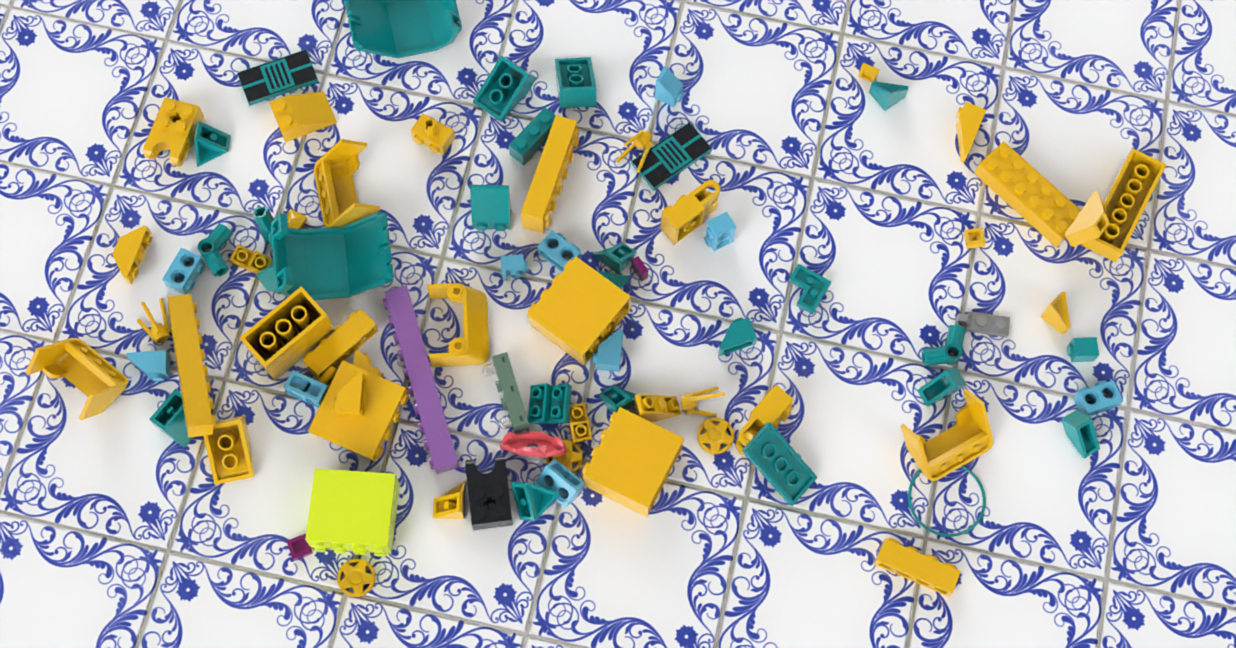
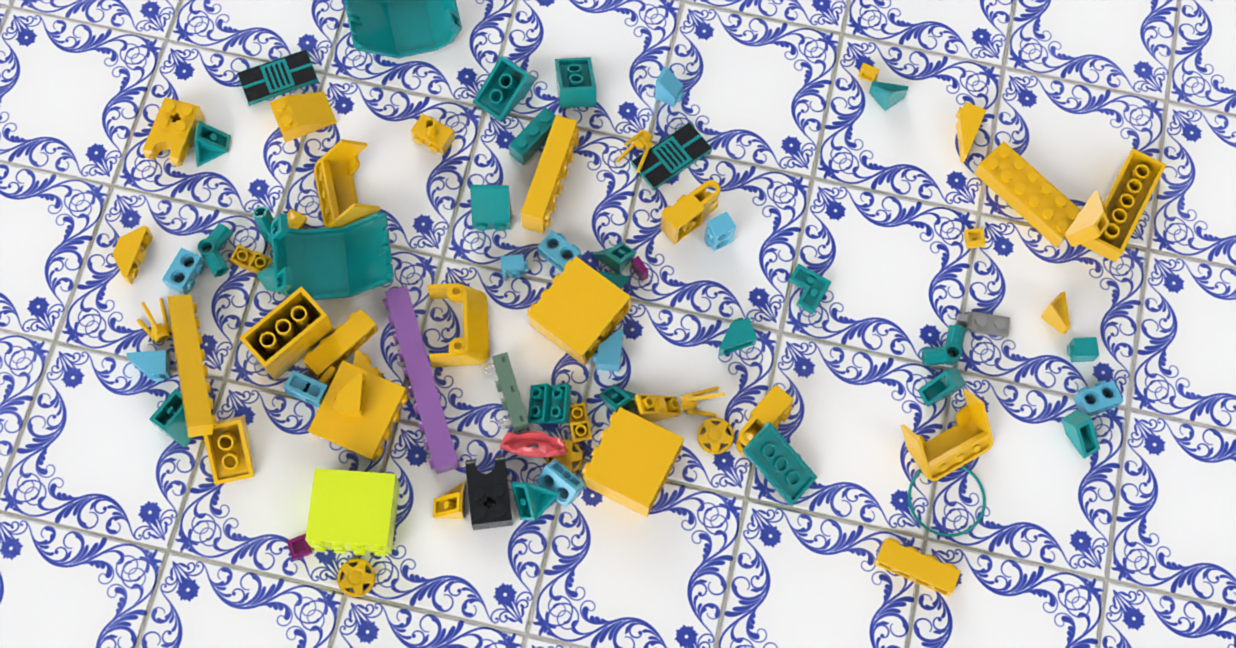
yellow windscreen [25,338,129,421] -> none

